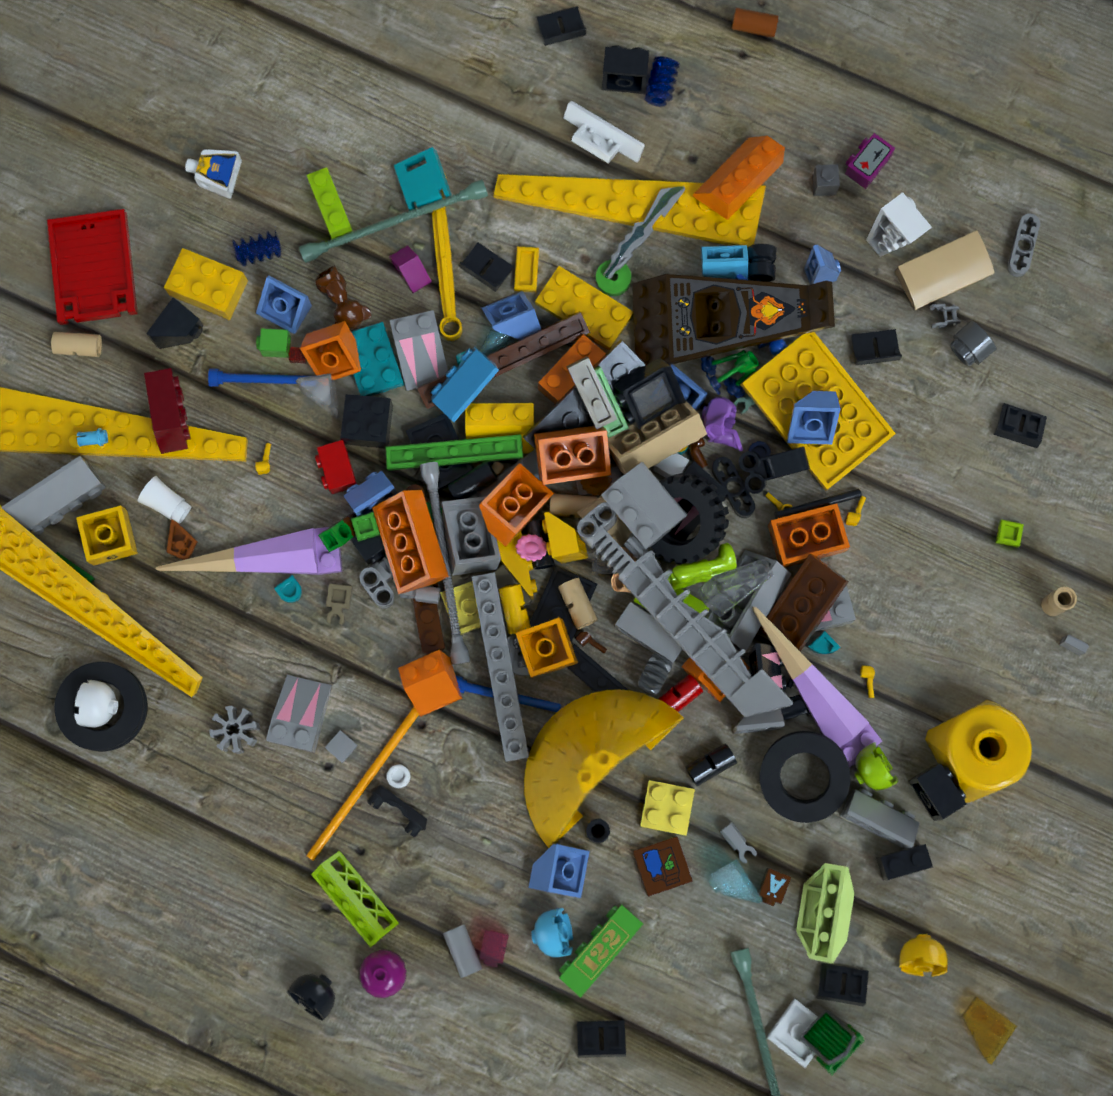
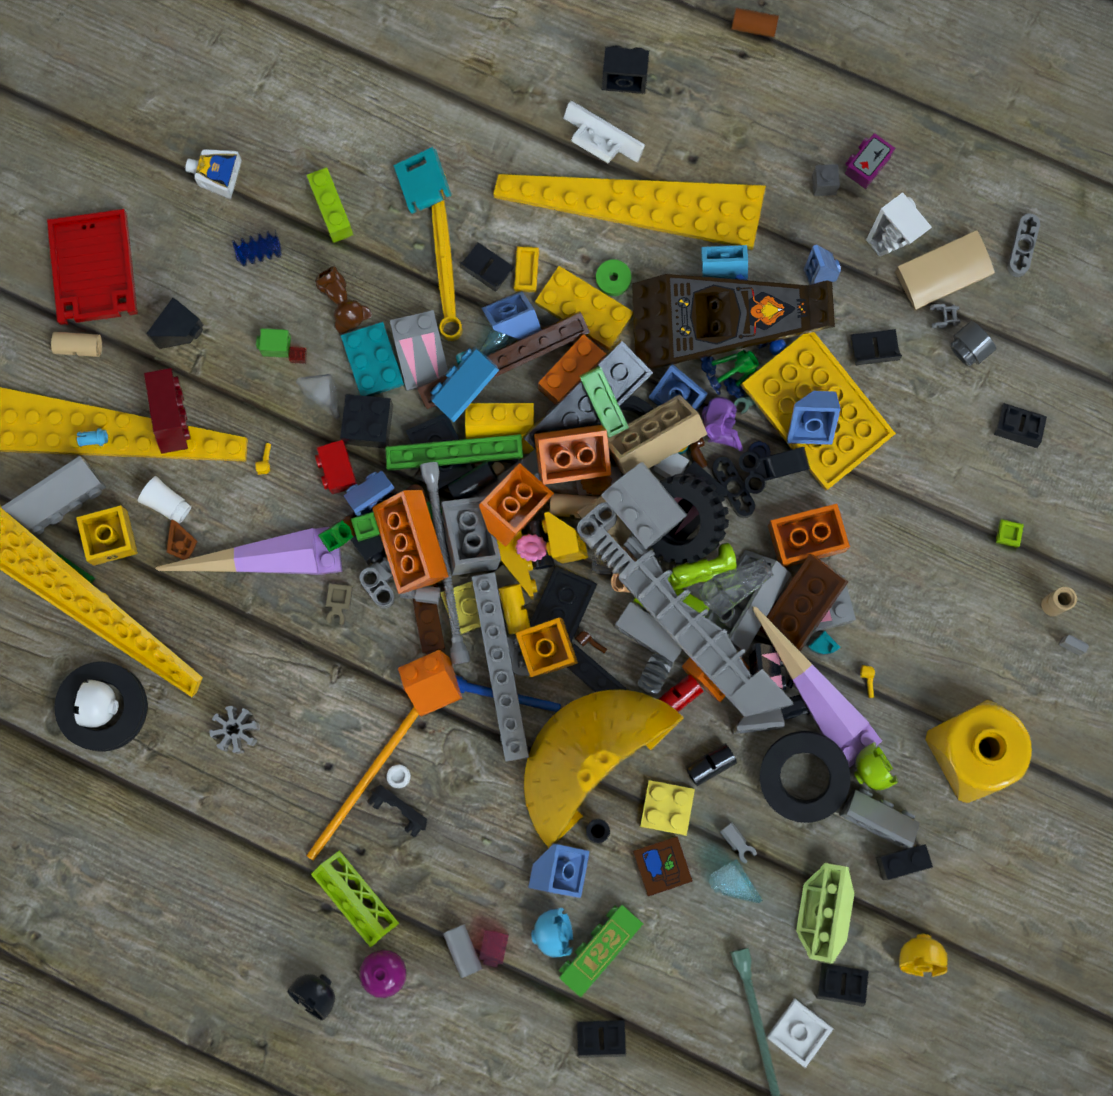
yellow brick [164,248,248,320] -> none
blue piece [208,368,318,387] -> none
medium blue slope [256,275,312,334] -> none
light grey slope [266,675,332,753] -> none
teal tile [274,575,302,603] -> none
sand green hose [299,179,488,263] -> none
orange slope [300,321,361,384] -> none
light grey tile [325,730,358,763] -> none
magenta slope [389,245,432,293] -> none
black piece [536,6,586,46] -> none
tan pin [558,578,598,629] -> none
plate [566,356,617,429] -> none
light grey sword [603,186,685,279] -> none
black window [614,358,686,430] -> none
clear blue piece [645,56,680,107] -> none
orange slope [693,136,785,220] -> none
black wheel [748,244,777,282] -> none
reddish brown brick [757,868,791,907] -> none
yellow hand [765,492,793,511] -> none
black bar [774,488,862,519] -> none
green piece [801,1010,865,1075] -> none
yellow hand [846,496,866,526] -> none
black brick [908,763,967,821] -> none
clear yellow wing [962,997,1017,1065] -> none

